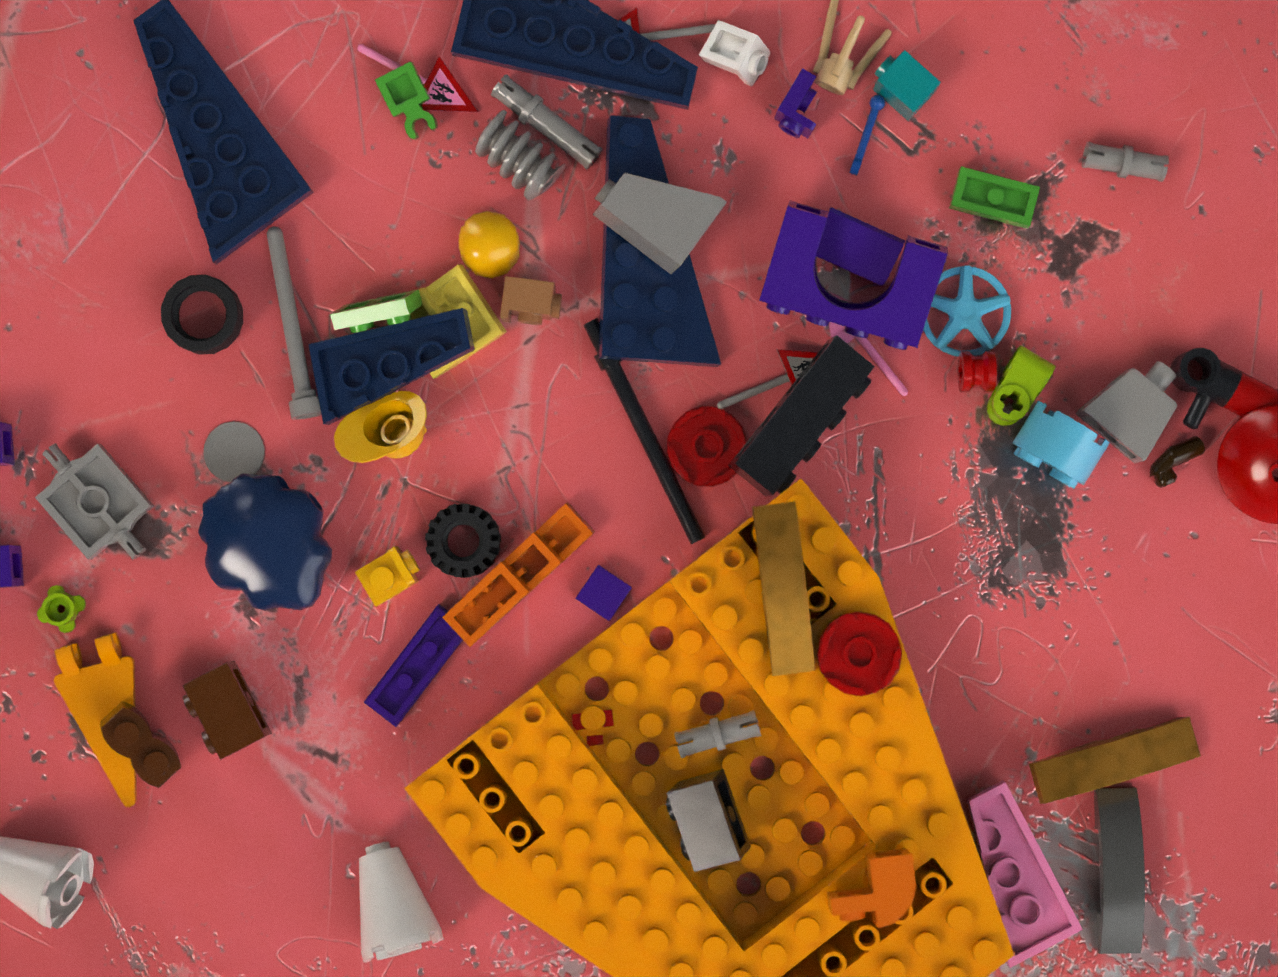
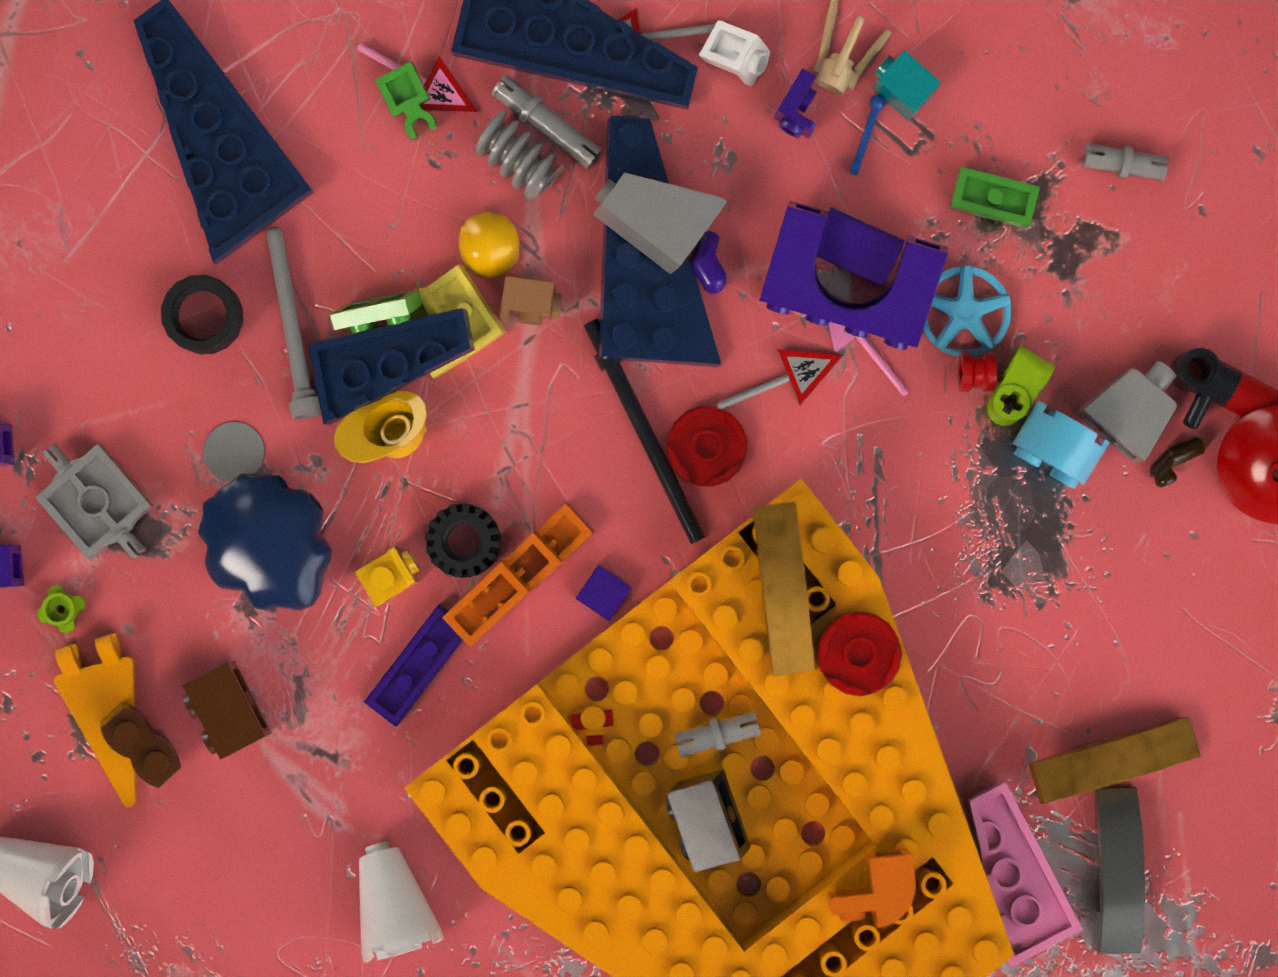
black brick [728,335,875,496] -> none
none -> dark purple arm [693,231,727,294]

